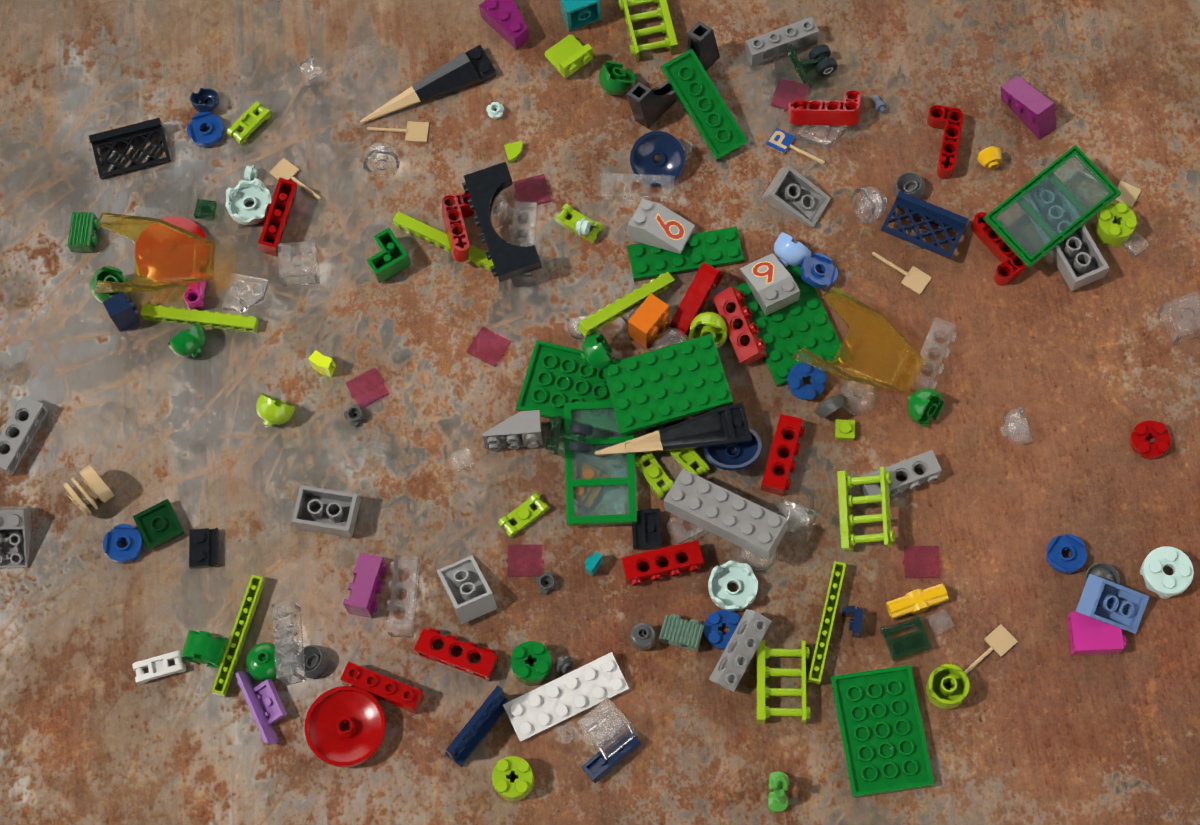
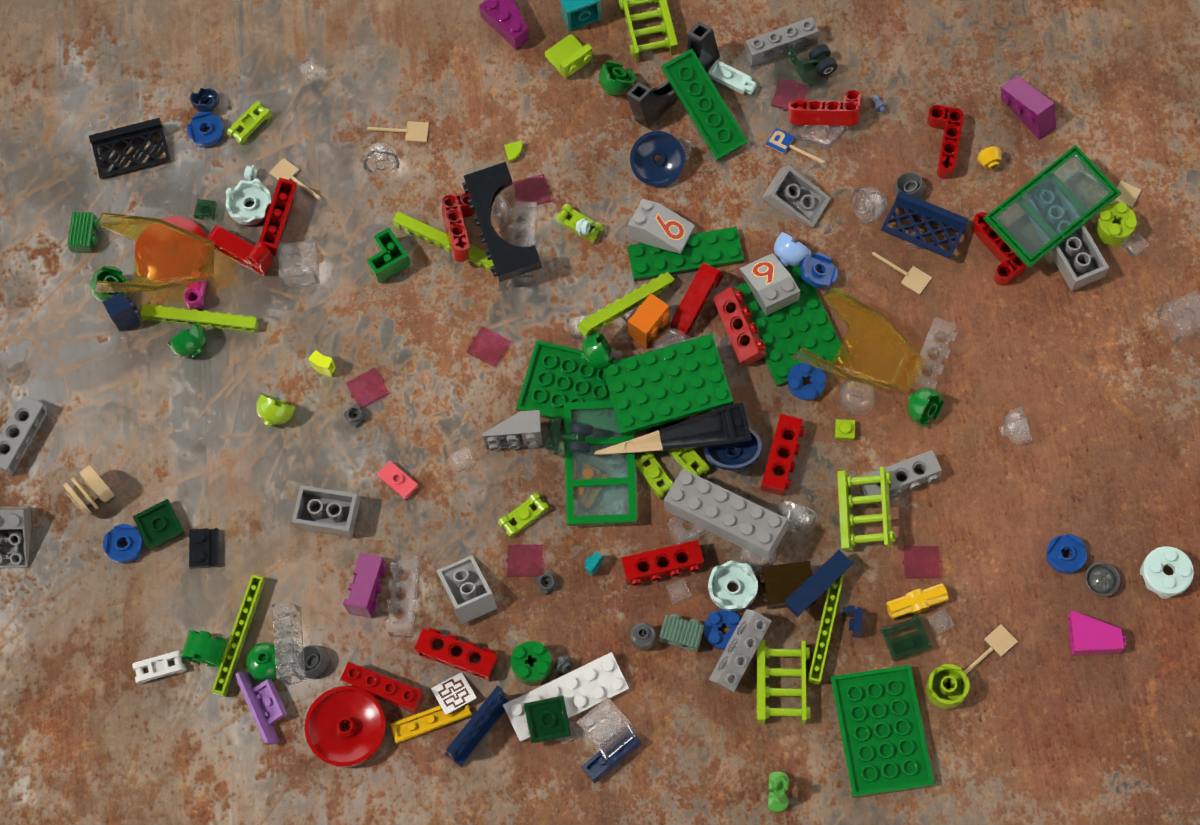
clear plate [222,273,269,313] -> none
black plate [360,45,498,124] -> none
light aqua plate [486,102,504,119] -> none
lime brick [492,756,534,801] -> none
clear brick [600,172,675,201] -> none
black plate [632,508,662,550] -> none
lime cylinder [689,312,727,346] -> none
dark grey hat [814,393,845,418] -> none
medium blue slope [1076,574,1150,634] -> none
red plate [1130,420,1171,460] -> none
none -> red beam [205,225,274,275]
none -> coral plate [377,461,419,500]
none -> yellow tile [390,703,472,744]
none -> white sticker [431,672,477,714]
none -> dark green tile [523,695,571,744]
none -> clear plate [665,578,691,605]
none -> light aqua hinge [708,60,757,94]
none -> dark brown panel [759,561,816,609]
none -> dark blue tile [784,550,853,617]

